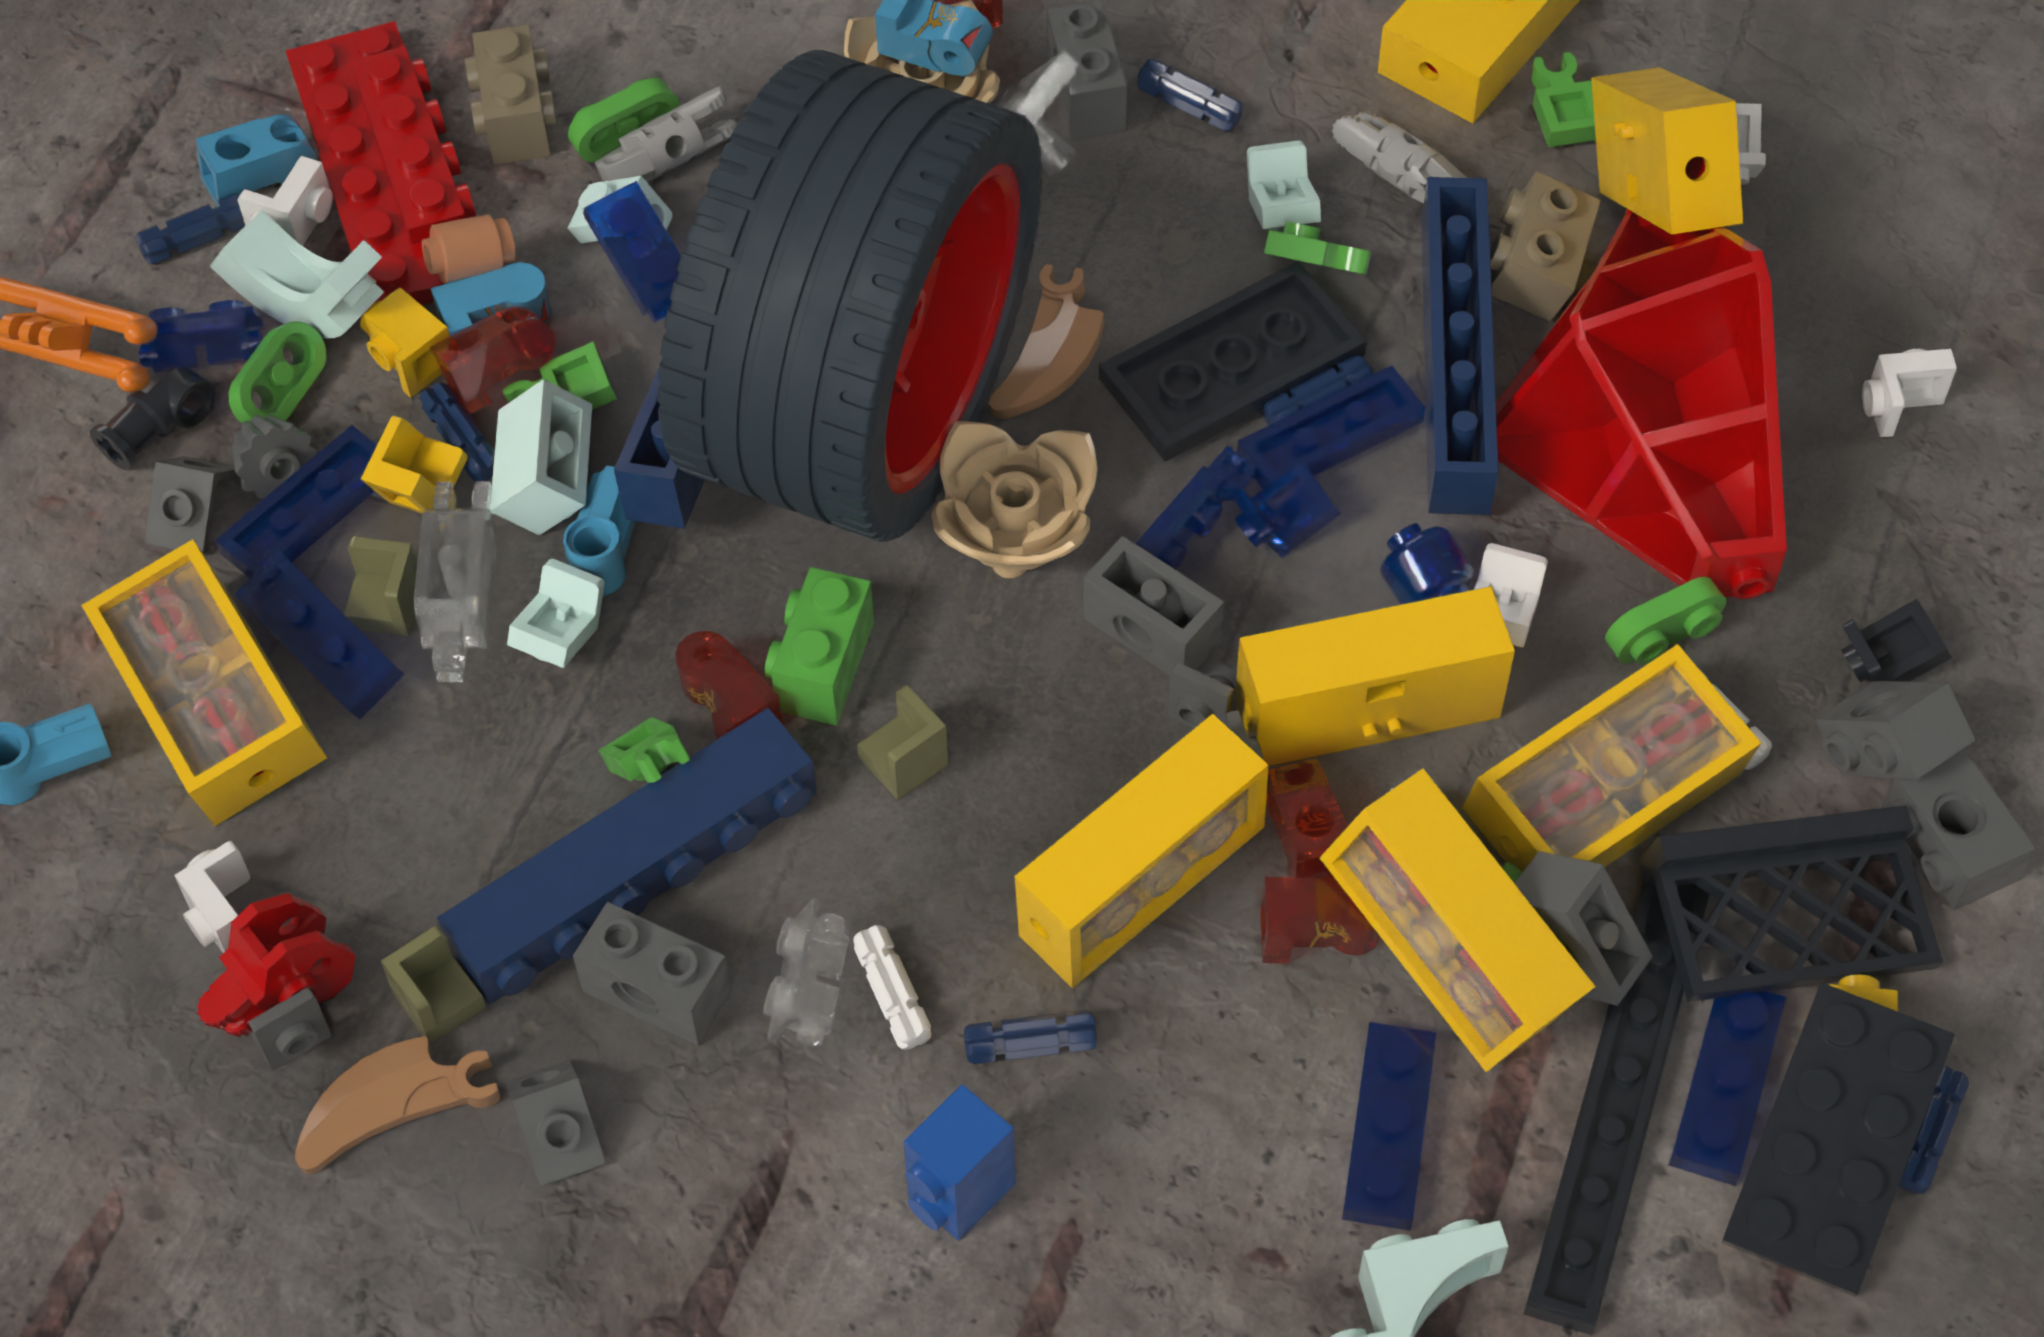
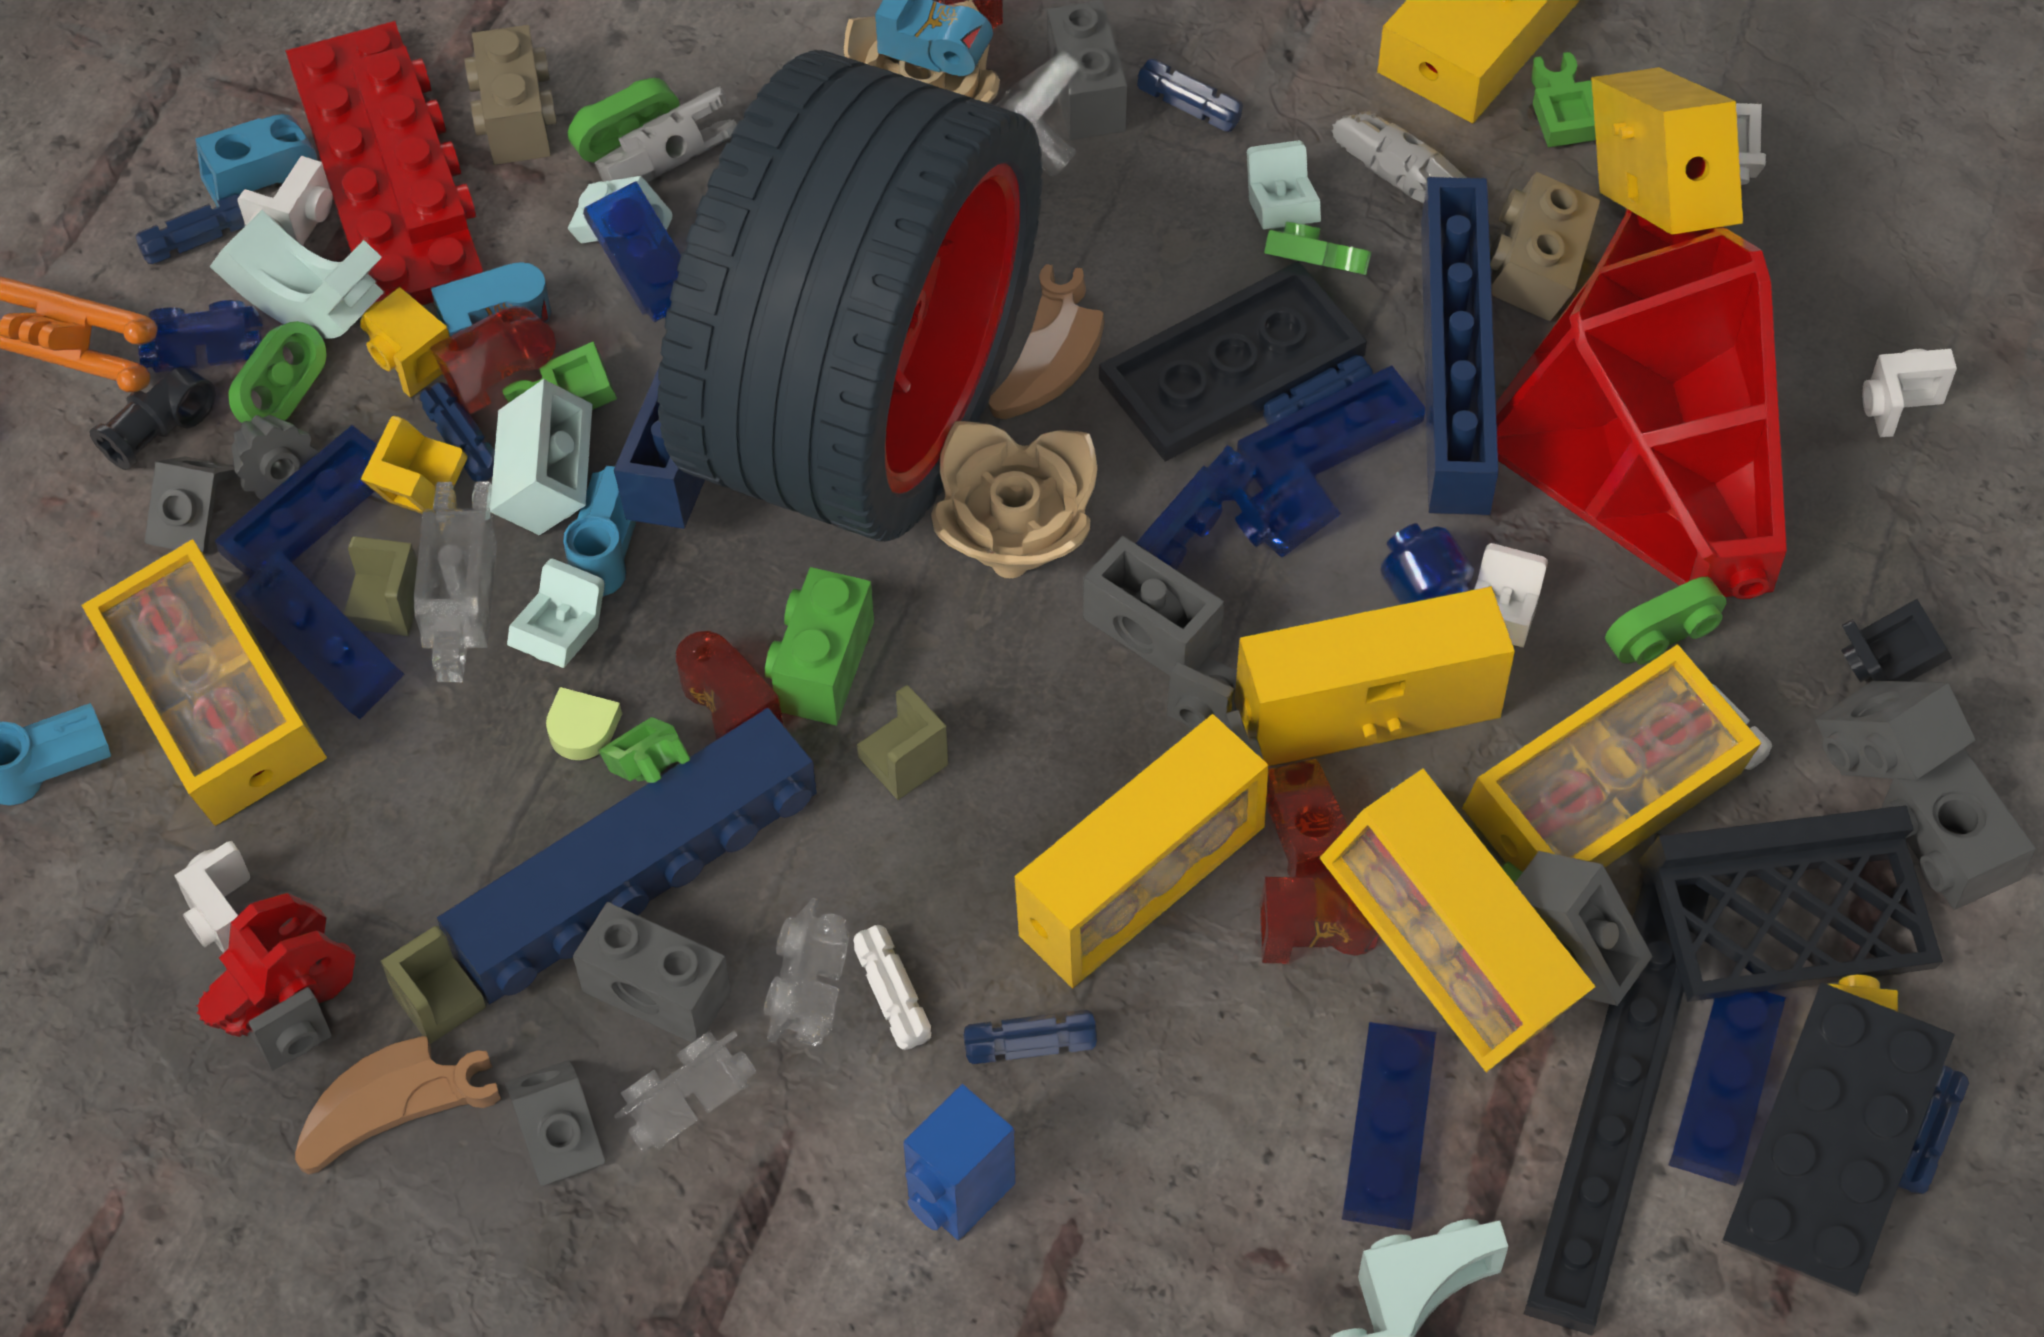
nougat brick [422,214,516,284] -> none
none -> yellowish green tile [546,687,622,760]
none -> clear hinge [613,1031,756,1152]

